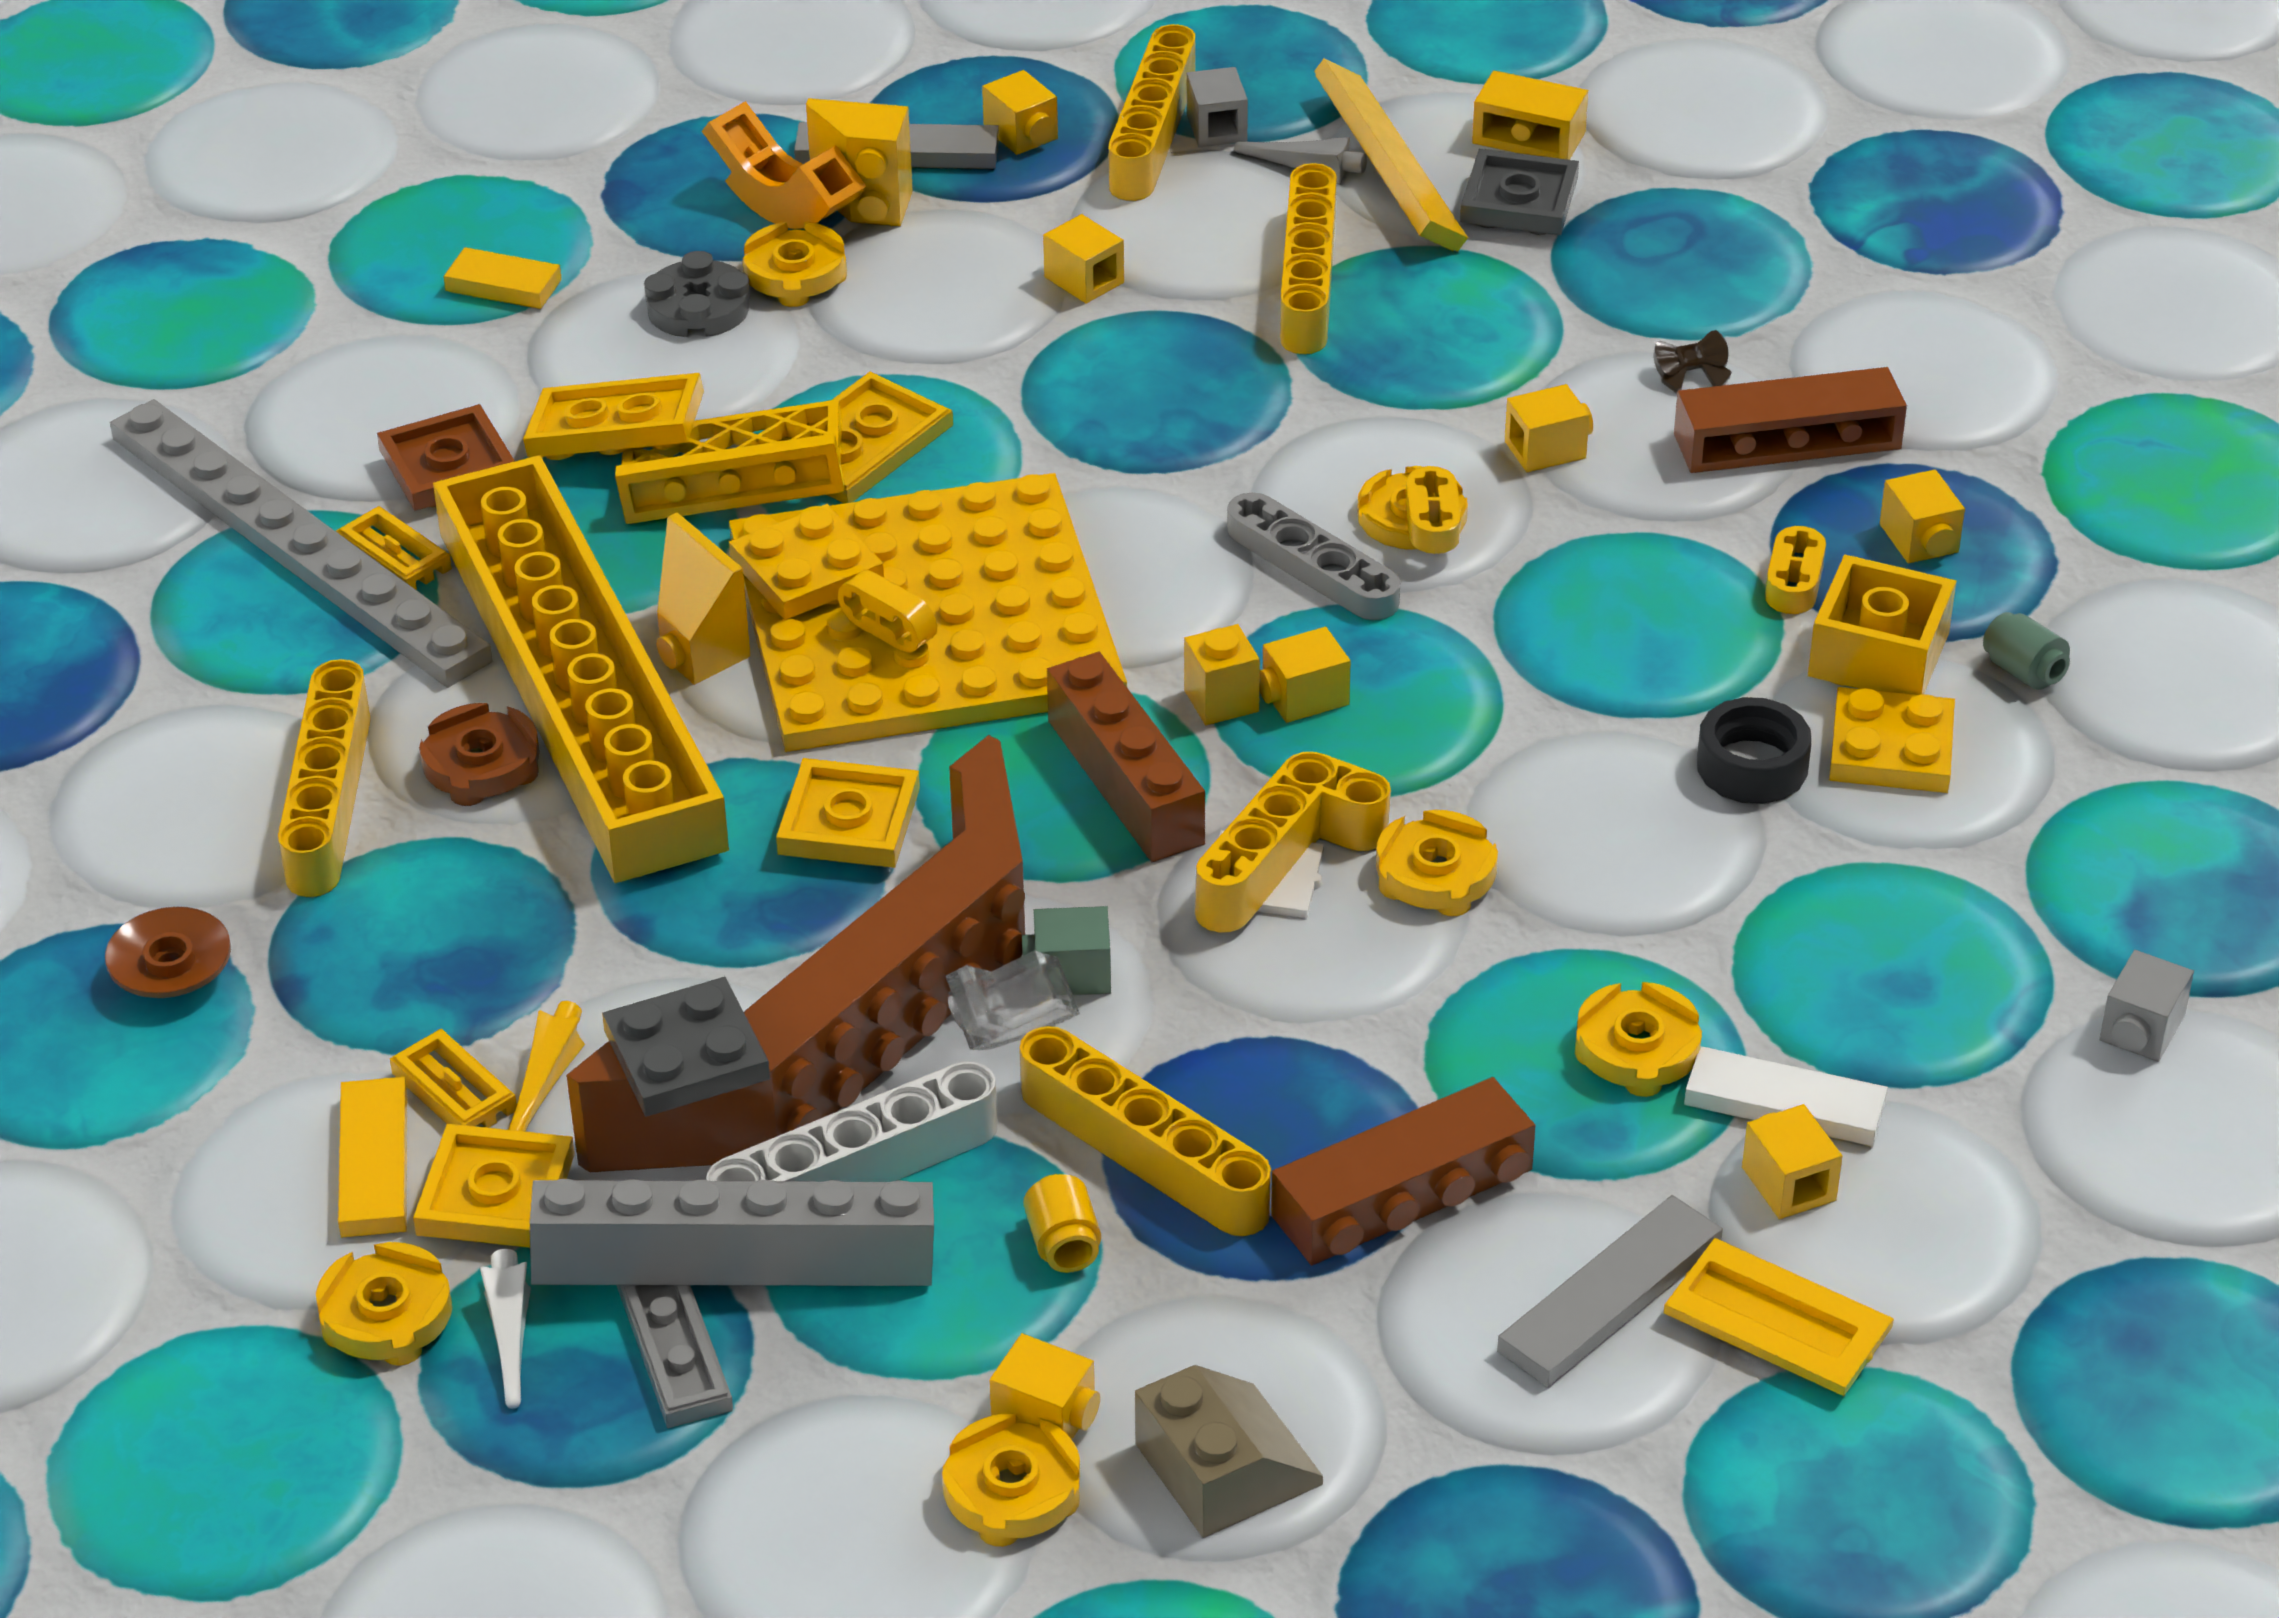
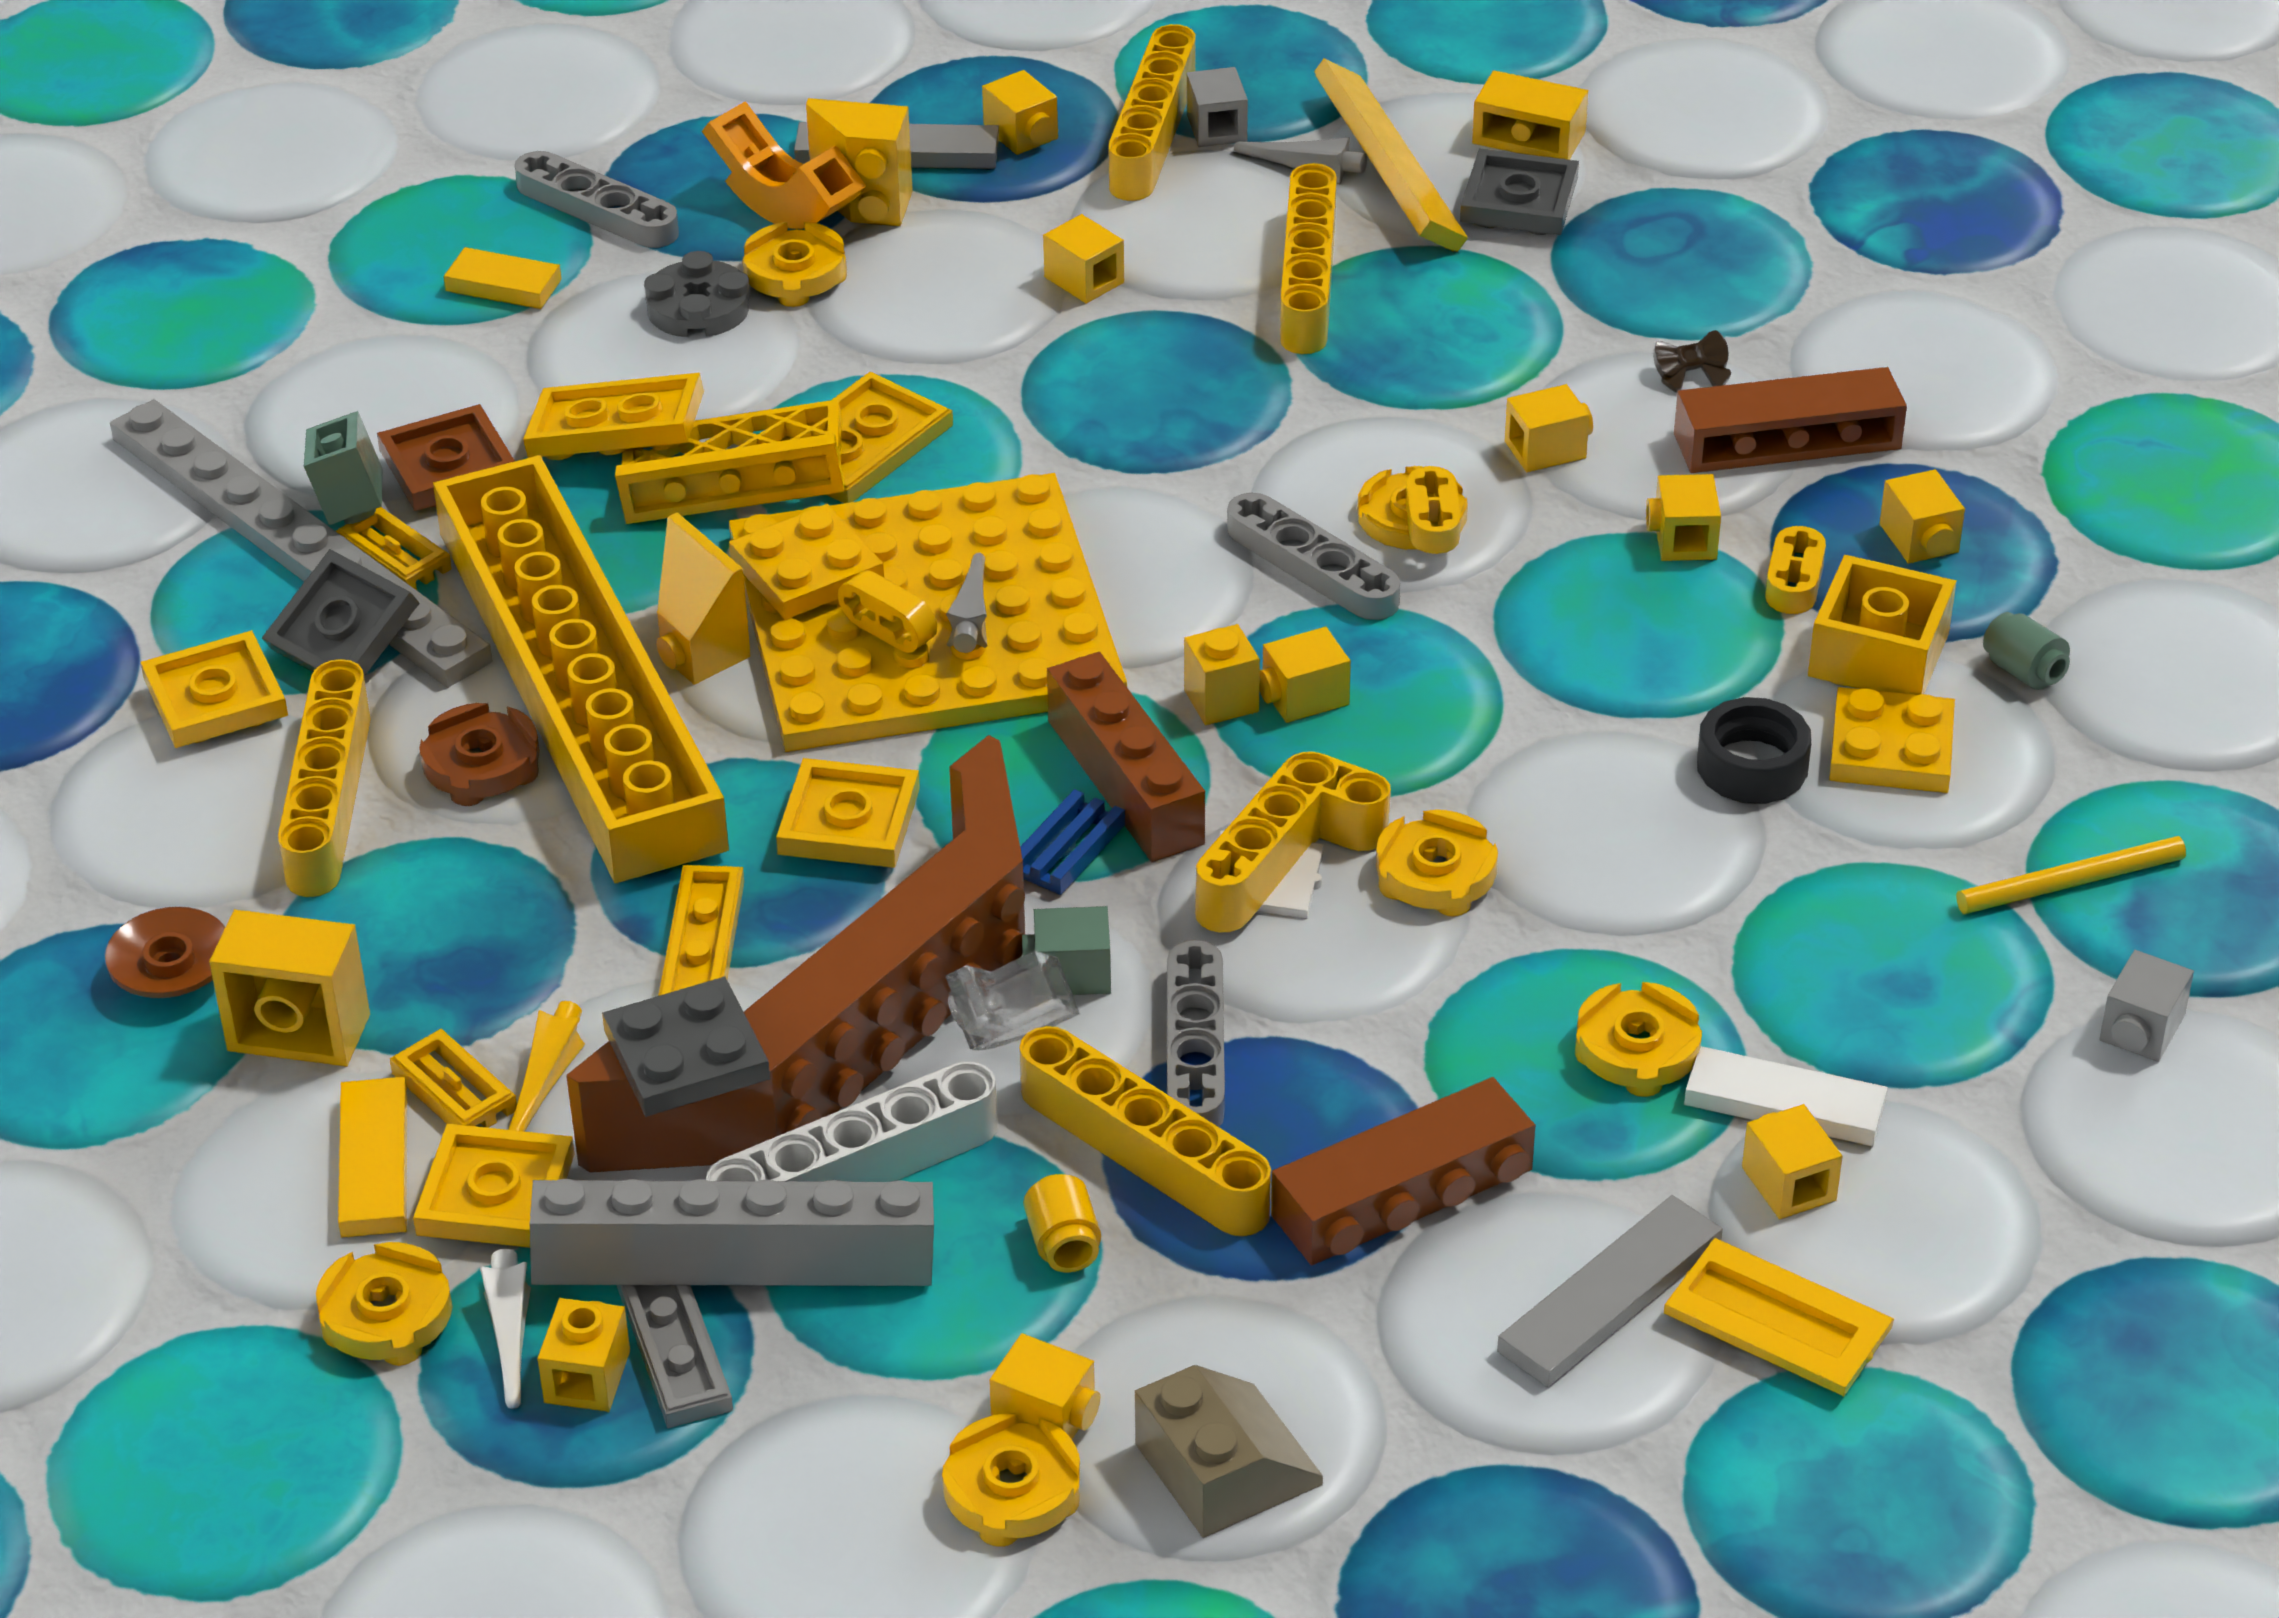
none -> yellow plate [140,630,288,748]
none -> yellow brick [209,909,370,1067]
none -> dark grey plate [262,549,420,676]
none -> sand green brick [303,411,383,525]
none -> light grey beam [514,151,679,248]
none -> yellow brick [537,1298,630,1412]
none -> yellow tile [658,865,744,996]
none -> light grey piece [946,553,988,653]
none -> blue tile [1020,789,1125,895]
none -> light grey beam [1167,940,1225,1127]
none -> yellow brick [1646,474,1721,561]
none -> yellow bar [1956,836,2186,914]

